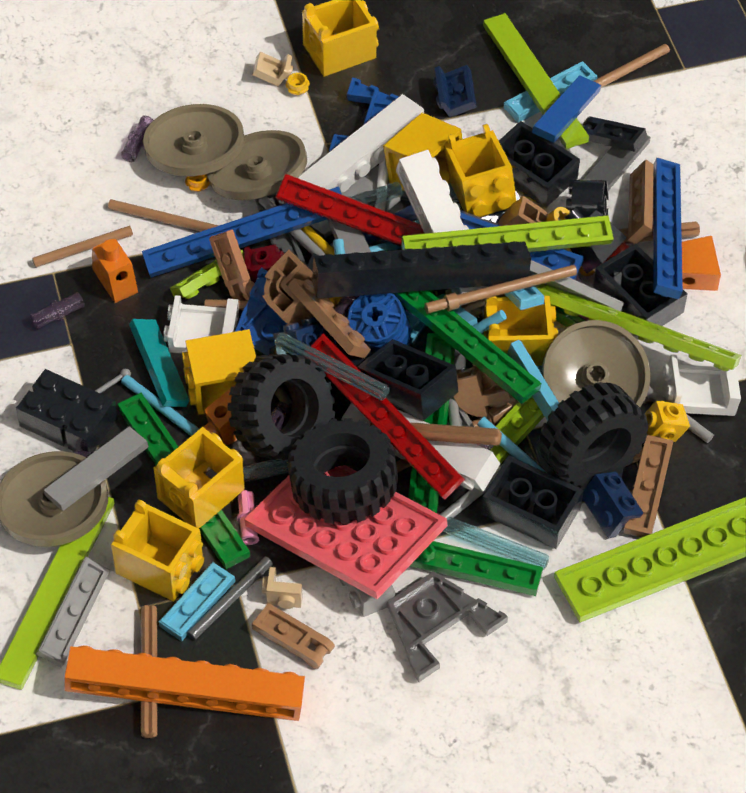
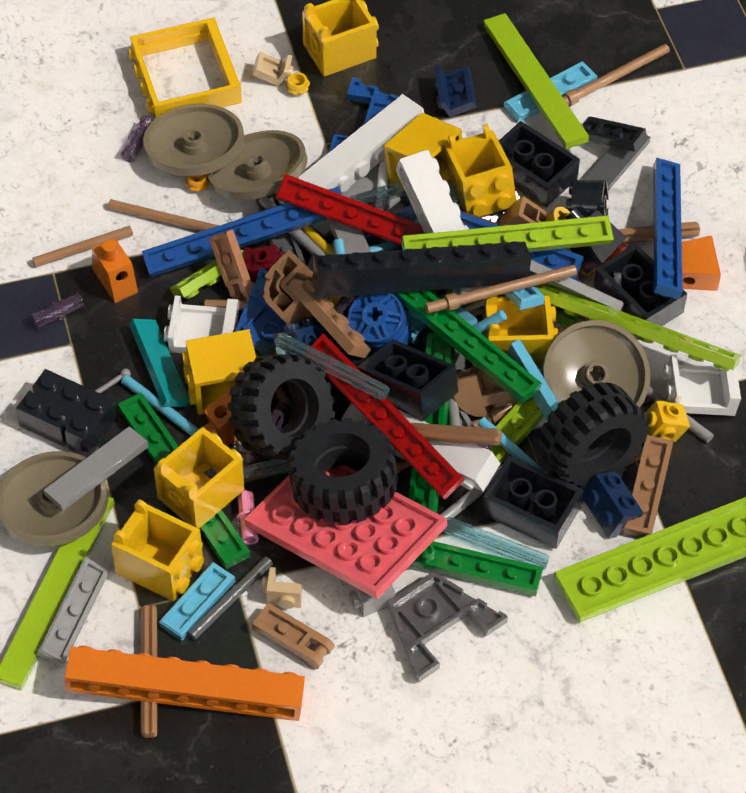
blue tile [532,75,601,143] -> none
medium nougat plate [628,159,654,244] -> none
none -> yellow window [127,17,242,119]

